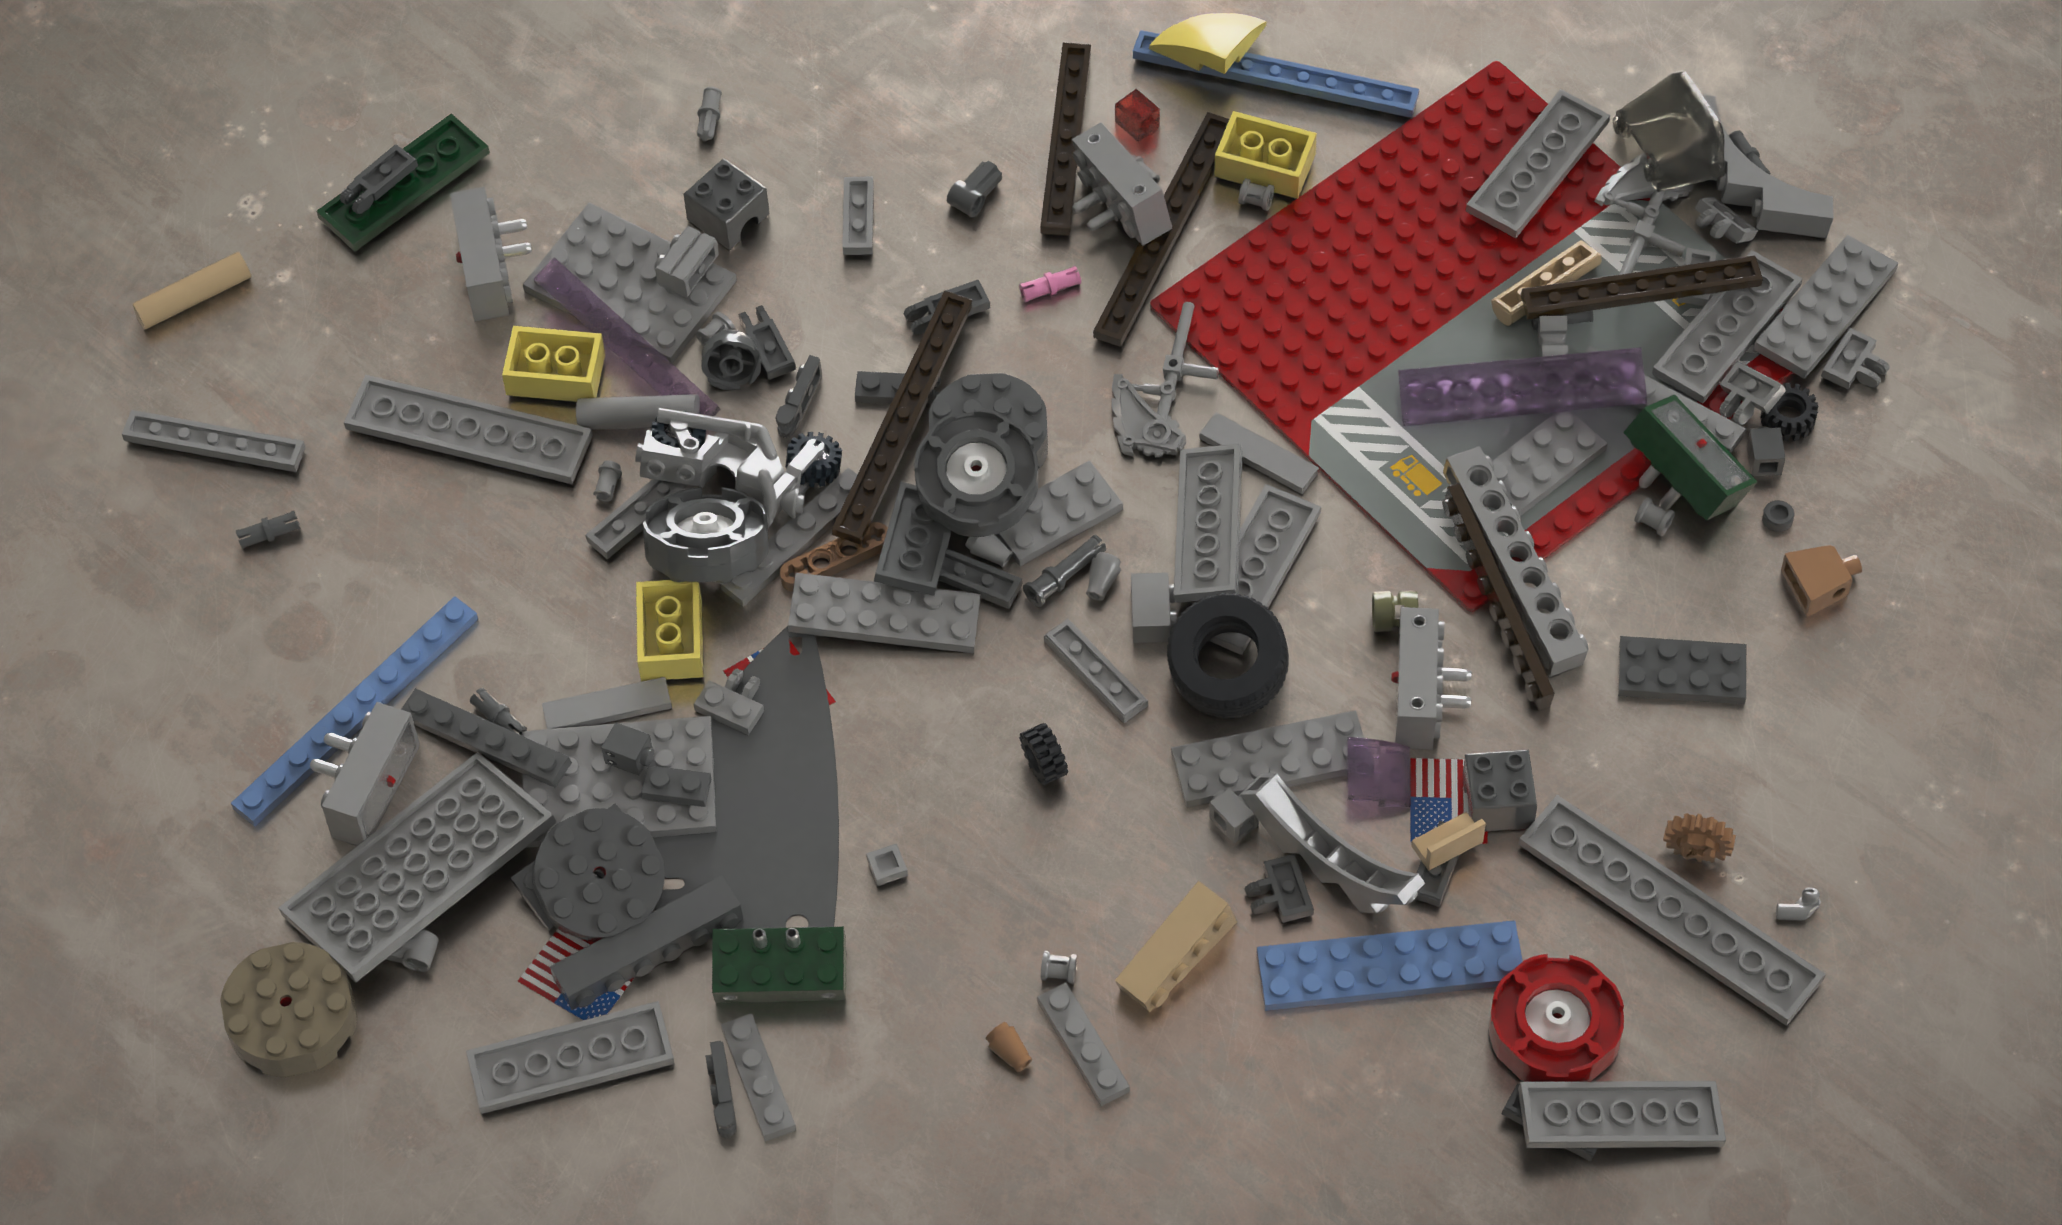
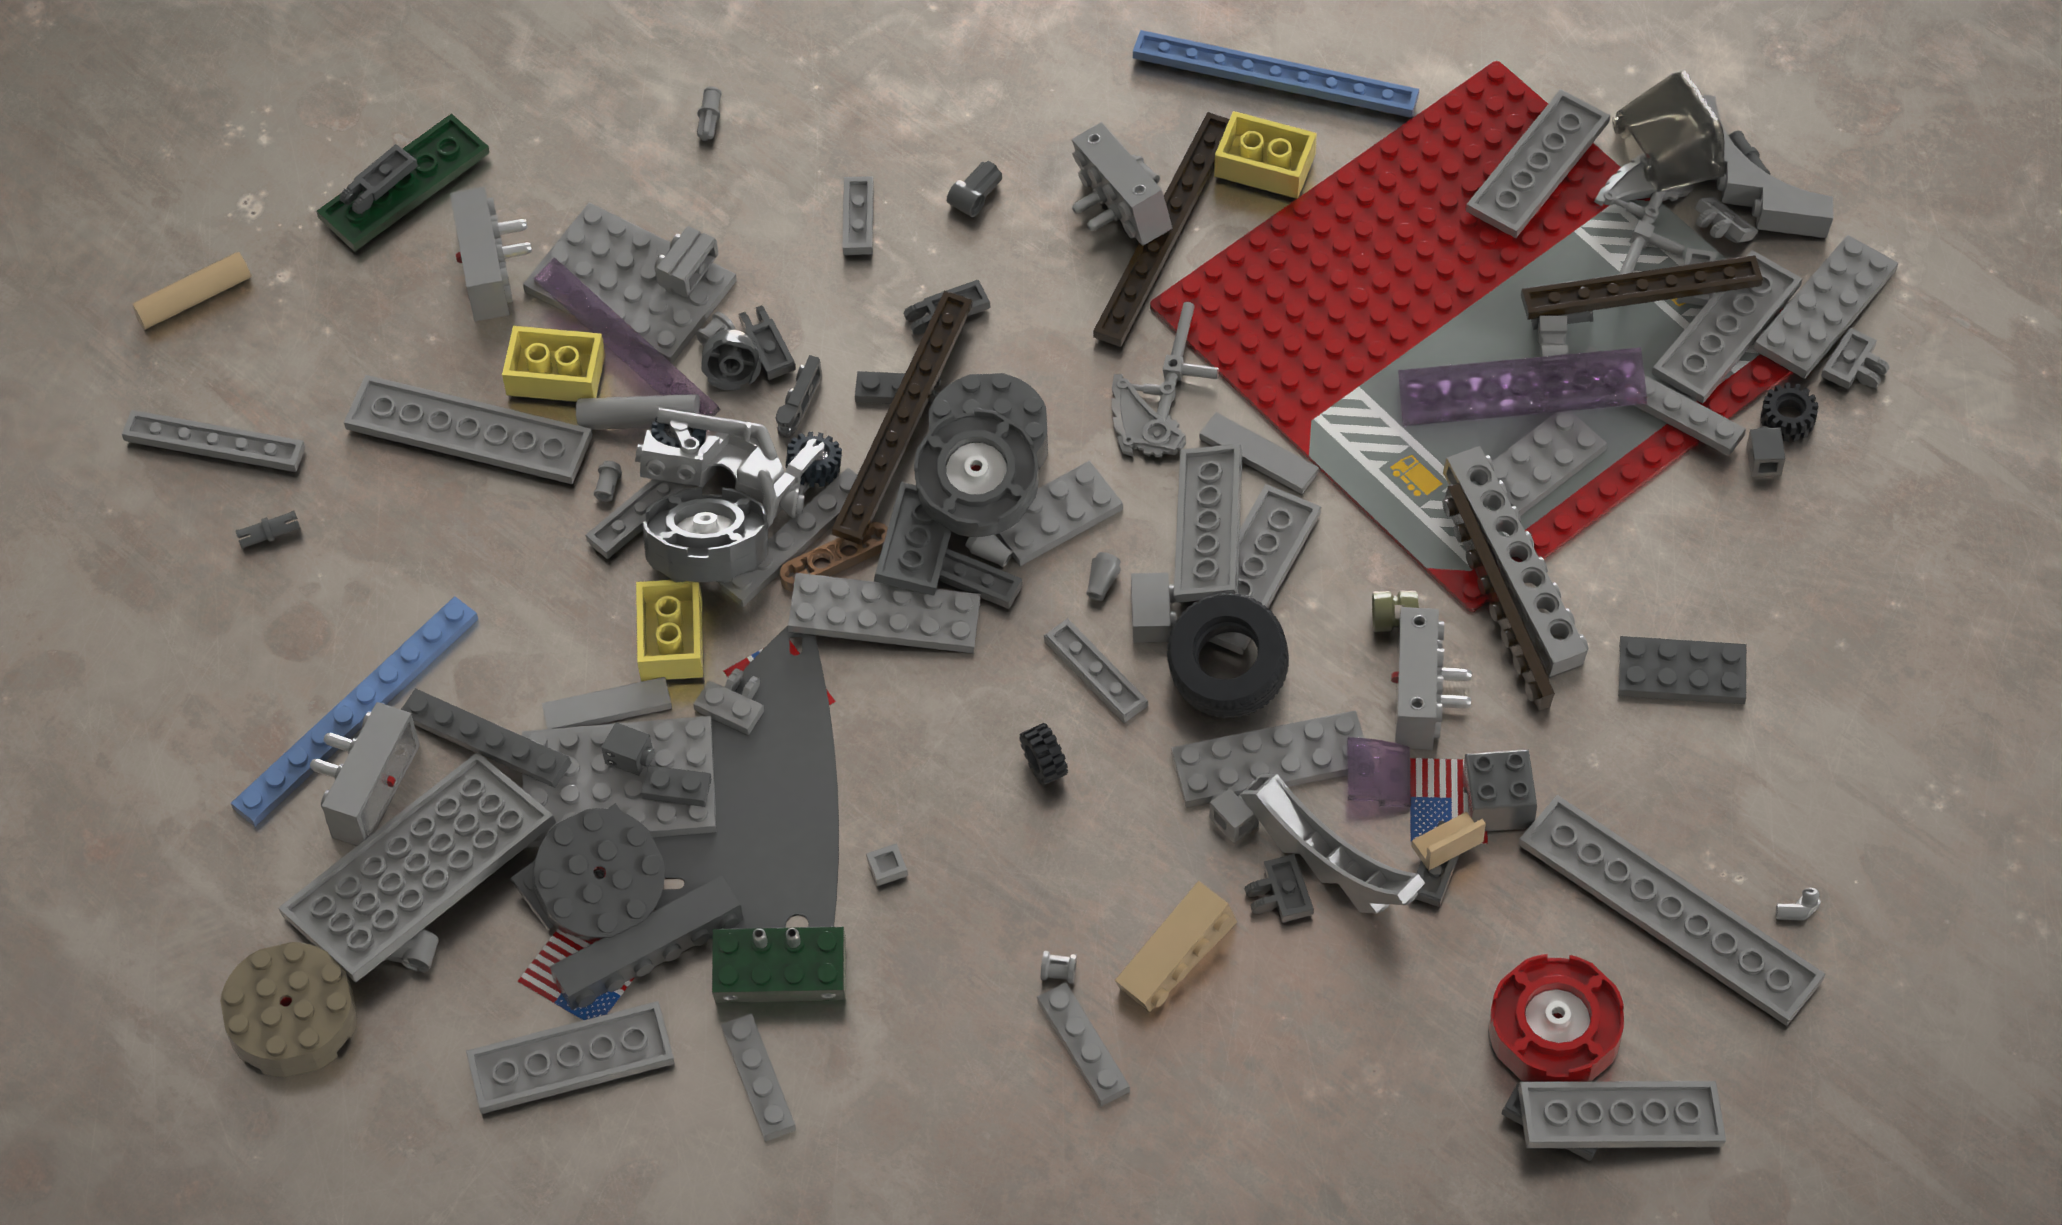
dark grey pin [470,688,527,735] -> none
dark grey piece [683,158,770,250] -> none
dark grey hinge [705,1041,737,1138] -> none
medium nougat cone [985,1022,1032,1072] -> none
bright pink pin [1019,266,1081,302] -> none
dark grey pin [1023,535,1106,607] -> none
dark brown plate [1040,42,1091,236] -> none
clear red brick [1115,89,1160,142] -> none
light yellow brick [1149,13,1266,74] -> none
light grey bush [1238,178,1274,211] -> none
medium blue plate [1256,920,1523,1011] -> none
tan brick [1491,240,1602,326] -> none
dark green piece [1623,394,1758,521] -> none
light grey bush [1634,497,1675,536] -> none
medium nougat gear [1663,813,1736,863] -> none
light grey hinge [1719,361,1786,425] -> none
dark grey tile [1762,500,1795,532] -> none
medium nougat torso [1781,545,1862,617] -> none

